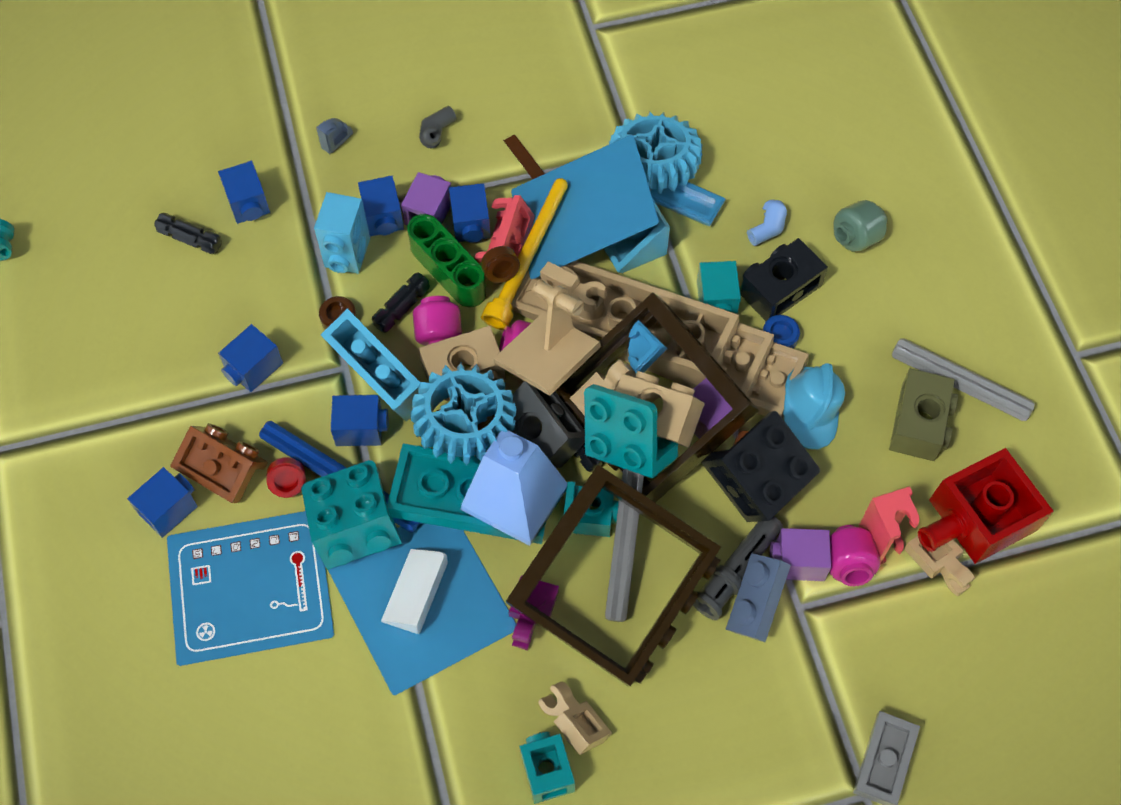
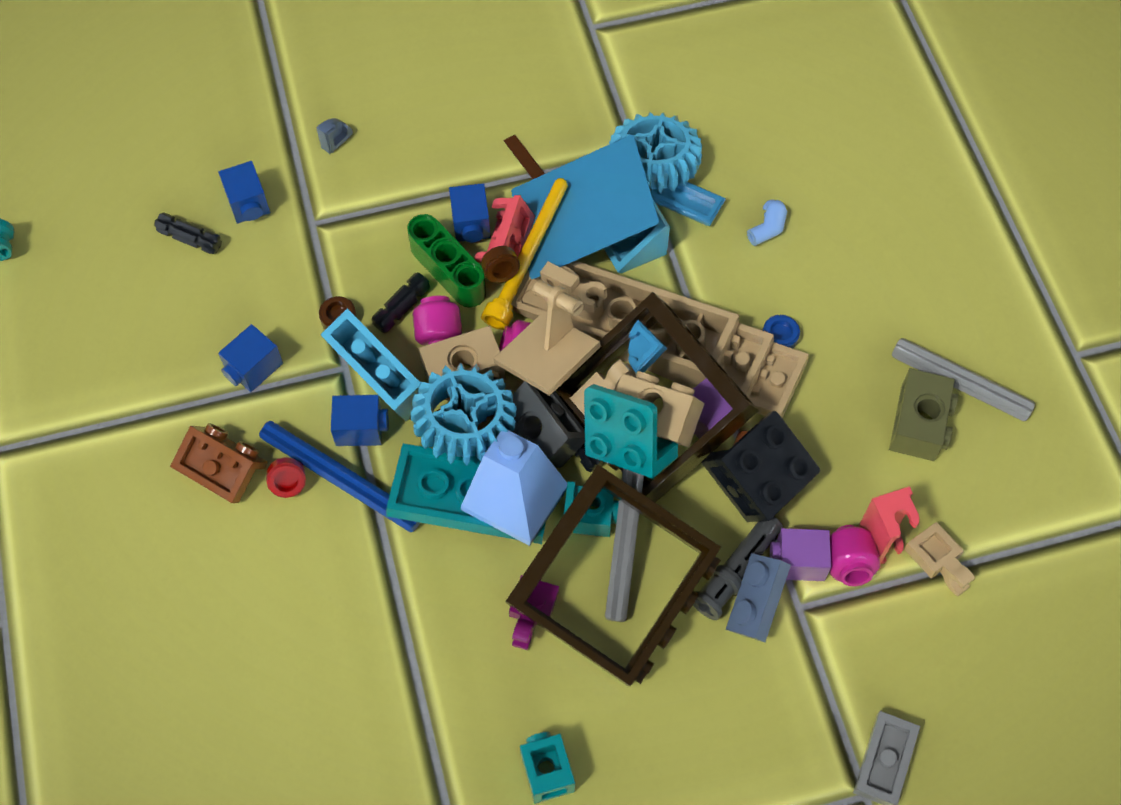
blue brick [127,467,198,538] -> none
dark azure sticker [167,511,334,666] -> none
teal bracket [301,460,402,570] -> none
medium azure brick [314,192,370,274] -> none
dark azure sticker [328,523,516,695] -> none
blue brick [358,175,404,237] -> none
white slope [381,549,448,634] -> none
medium lavender brick [401,172,451,226] -> none
dark grey arm [419,106,457,148] -> none
tan plate [538,681,612,755] -> none
teal brick [697,261,741,314] -> none
black brick [740,238,828,321] -> none
medium azure piece [783,363,845,450] -> none
sand green head [833,200,887,252] -> none
red brick [918,448,1054,564] -> none

